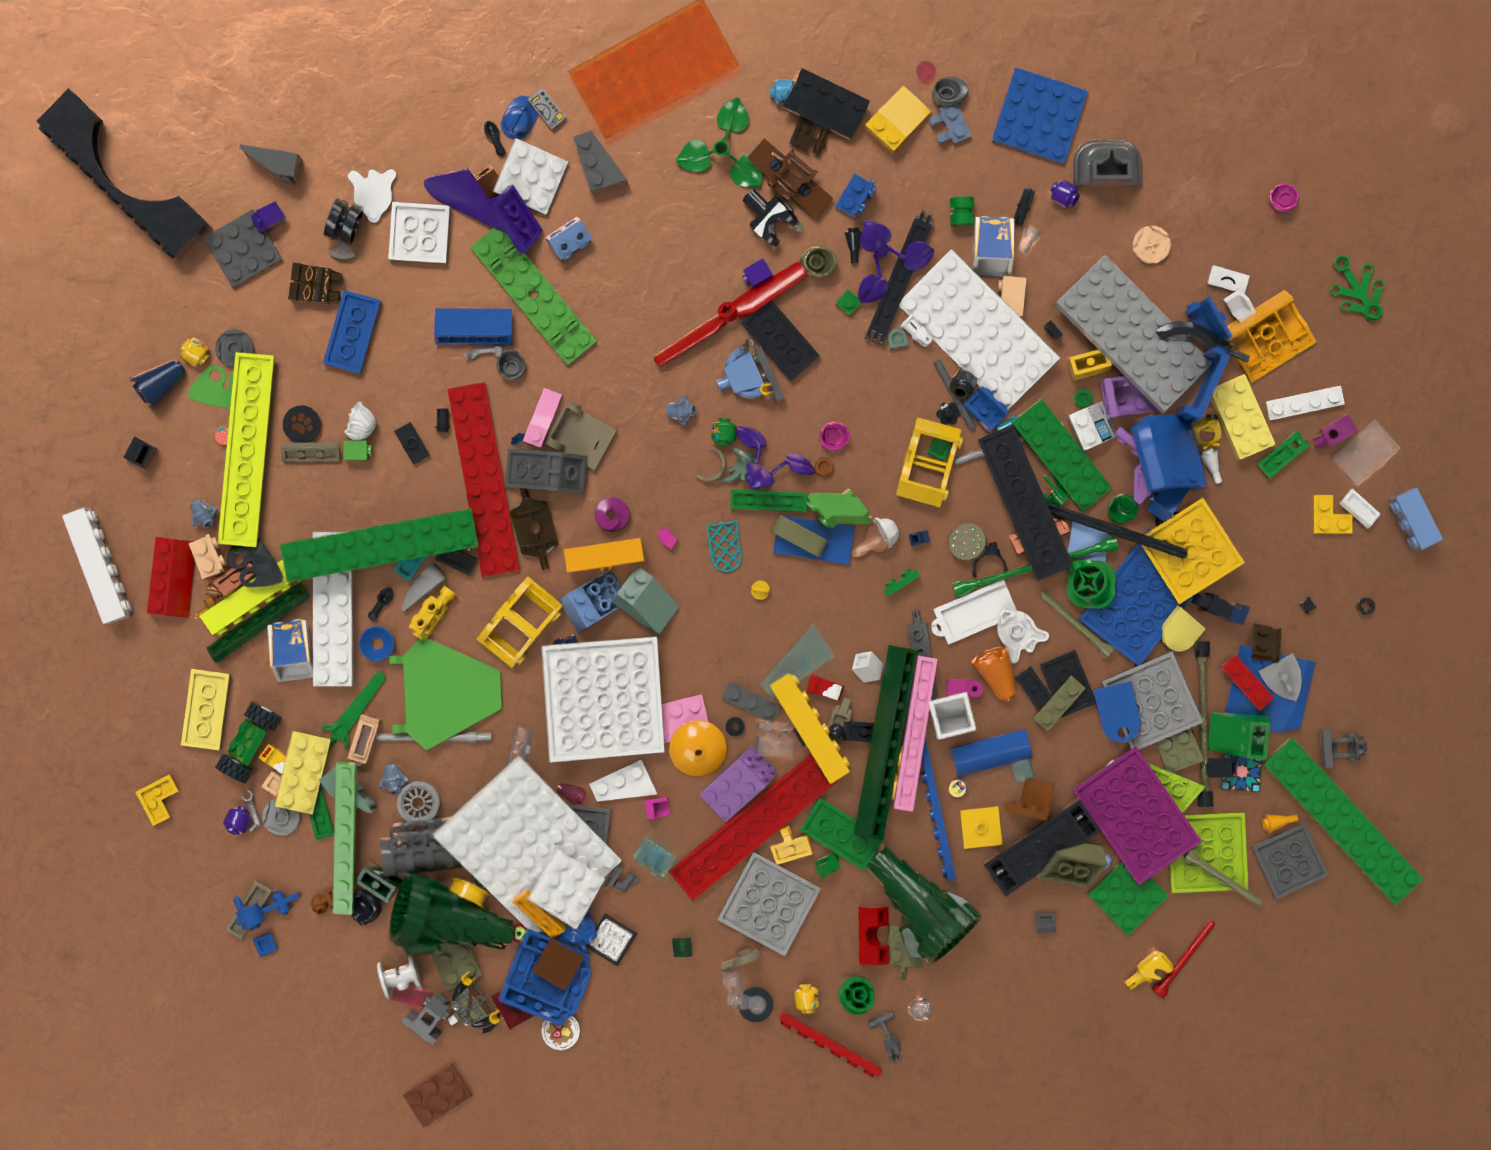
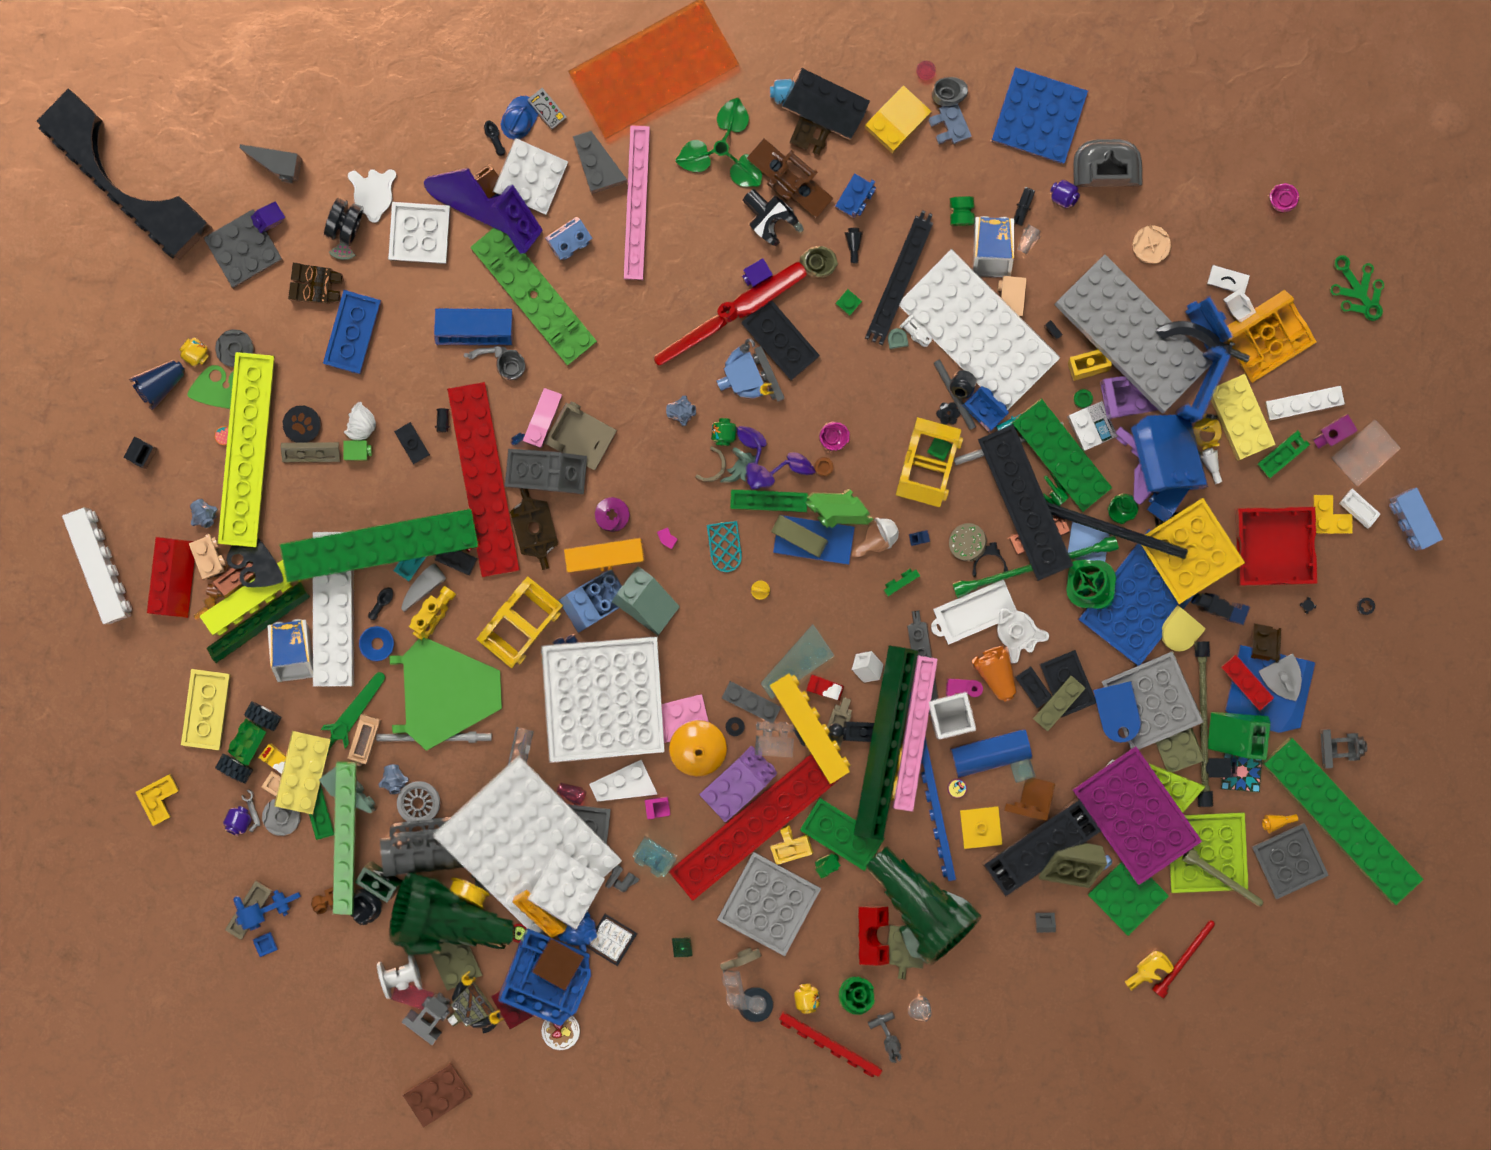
dark purple plant [858,221,934,303] -> none
olive piece [1040,591,1115,659] -> none
none -> bright pink plate [624,126,650,280]
none -> red tile [1235,507,1317,586]

